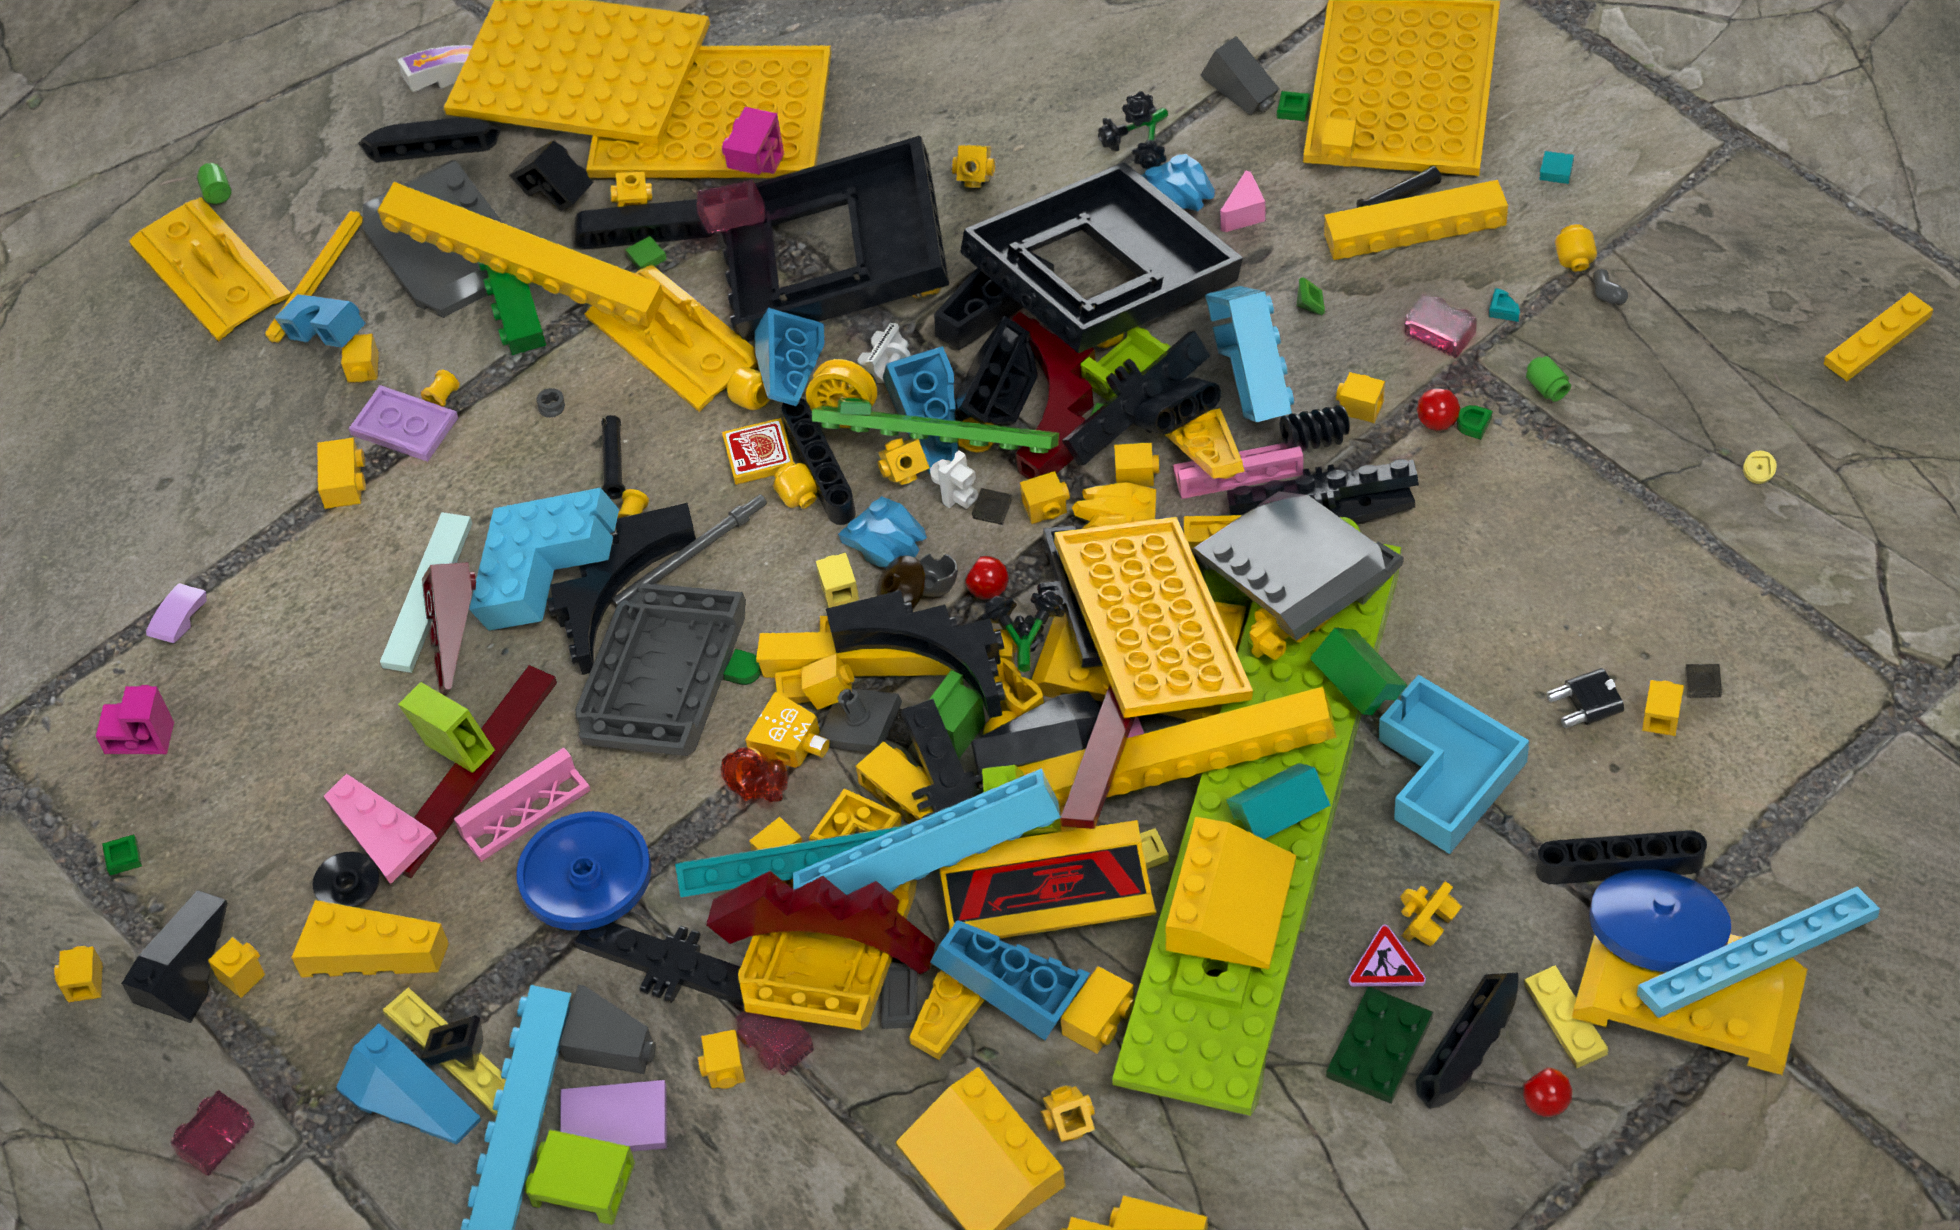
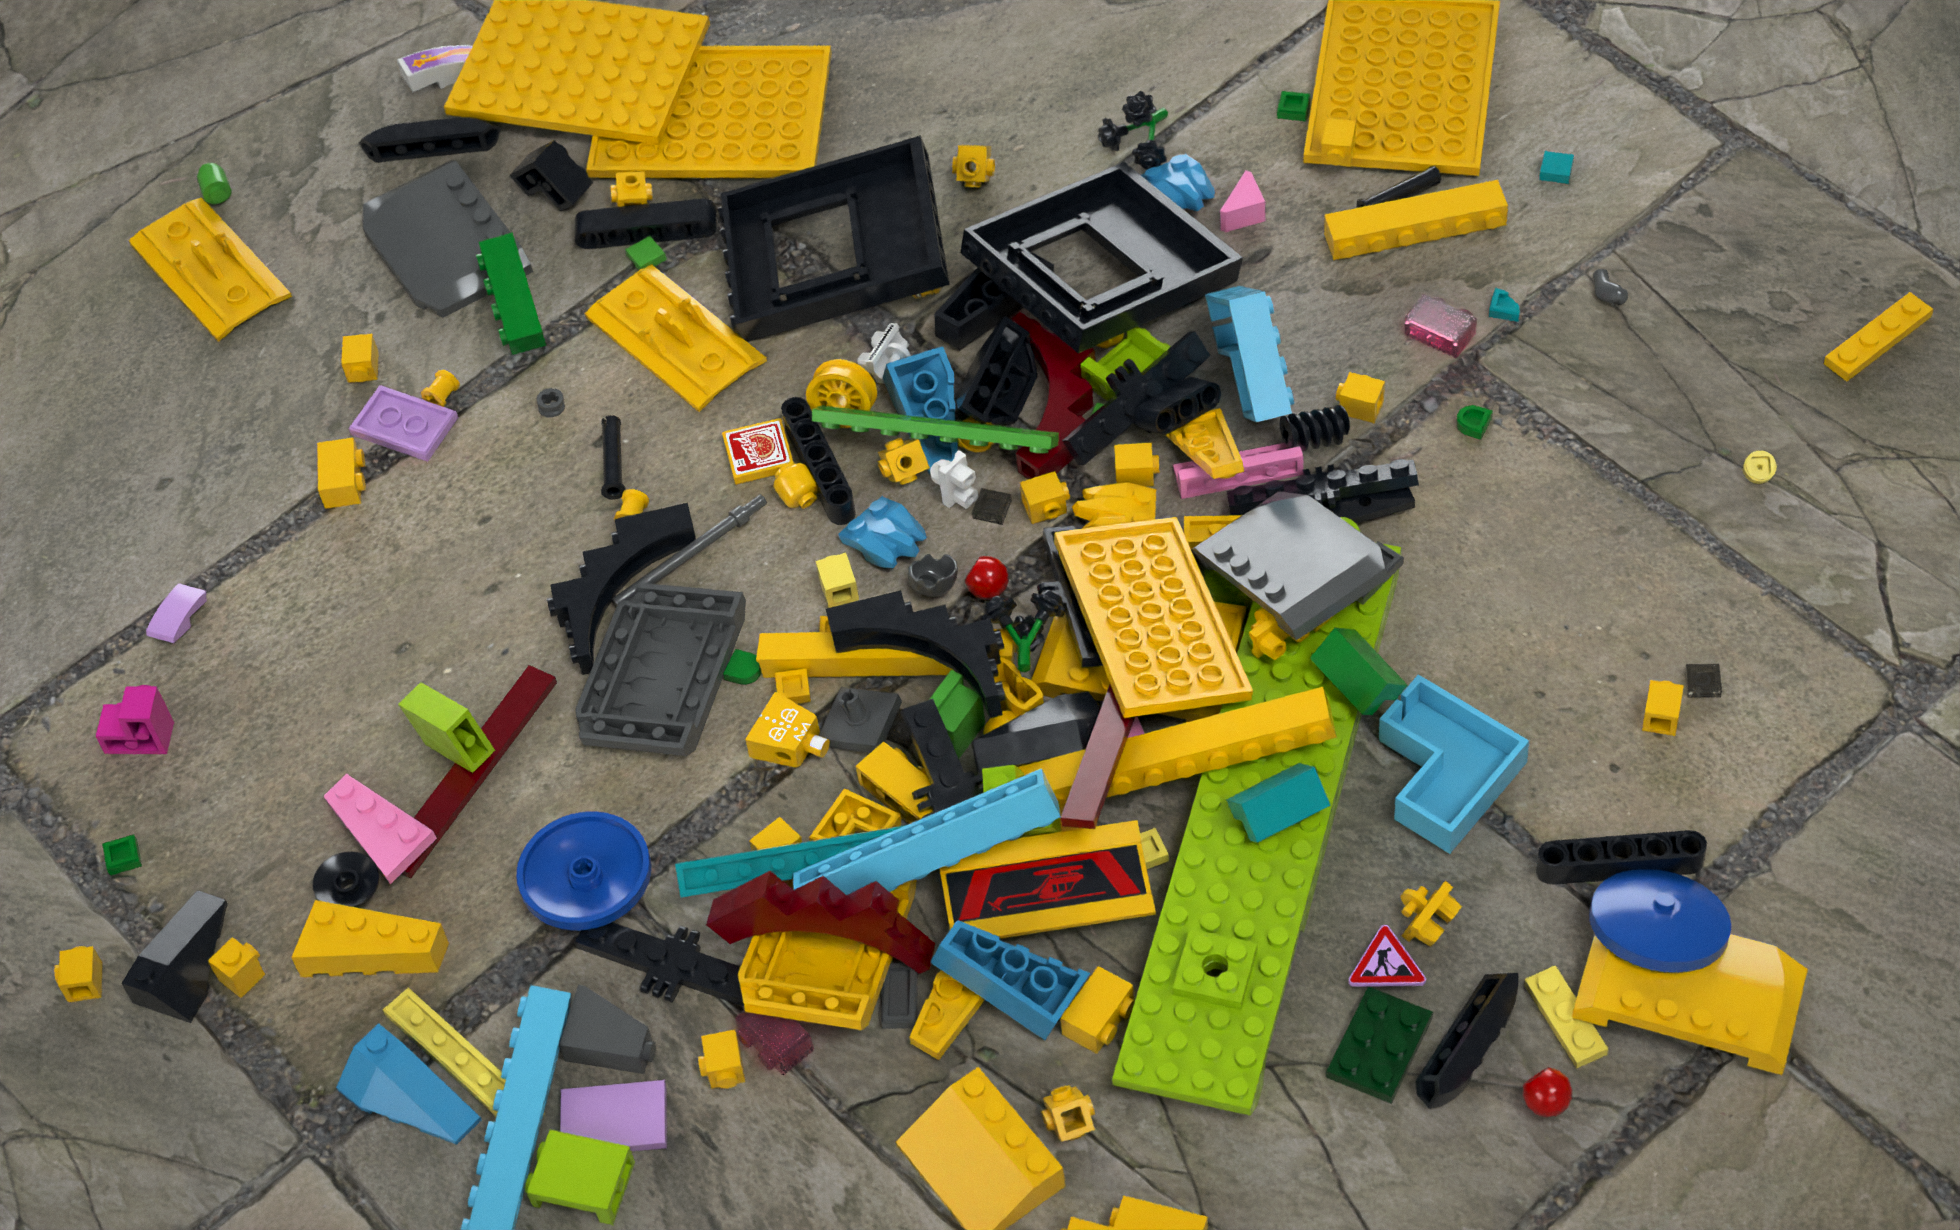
clear pink brick [170,1090,255,1176] -> none
yellow axle [265,211,363,343] -> none
dark azure arch [275,294,365,348] -> none
yellow brick [378,182,664,327] -> none
light aqua tile [380,512,472,673] -> none
wedge [421,562,476,696] -> none
black slope [422,1015,483,1070] -> none
bright pink fence [454,748,591,862] -> none
medium azure piece [469,488,619,631] -> none
clear pink brick [697,179,765,233] -> none
clear red hair [720,747,789,802] -> none
dark pink brick [722,107,784,175] -> none
yellow head [727,367,770,411] -> none
dark azure wedge [755,308,825,406] -> none
yellow brick [802,654,854,710] -> none
green tile [837,397,872,415] -> none
dark brown dish [877,555,925,609] -> none
yellow slope [1166,817,1296,969] -> none
dark grey slope [1201,36,1280,115] -> none
bright green slope [1296,277,1325,315] -> none
red piece [1417,389,1460,431] -> none
bright green brick [1526,356,1571,402] -> none
black piece [1547,668,1624,728] -> none
yellow head [1555,224,1597,272] -> none
medium azure plate [1636,887,1880,1018] -> none

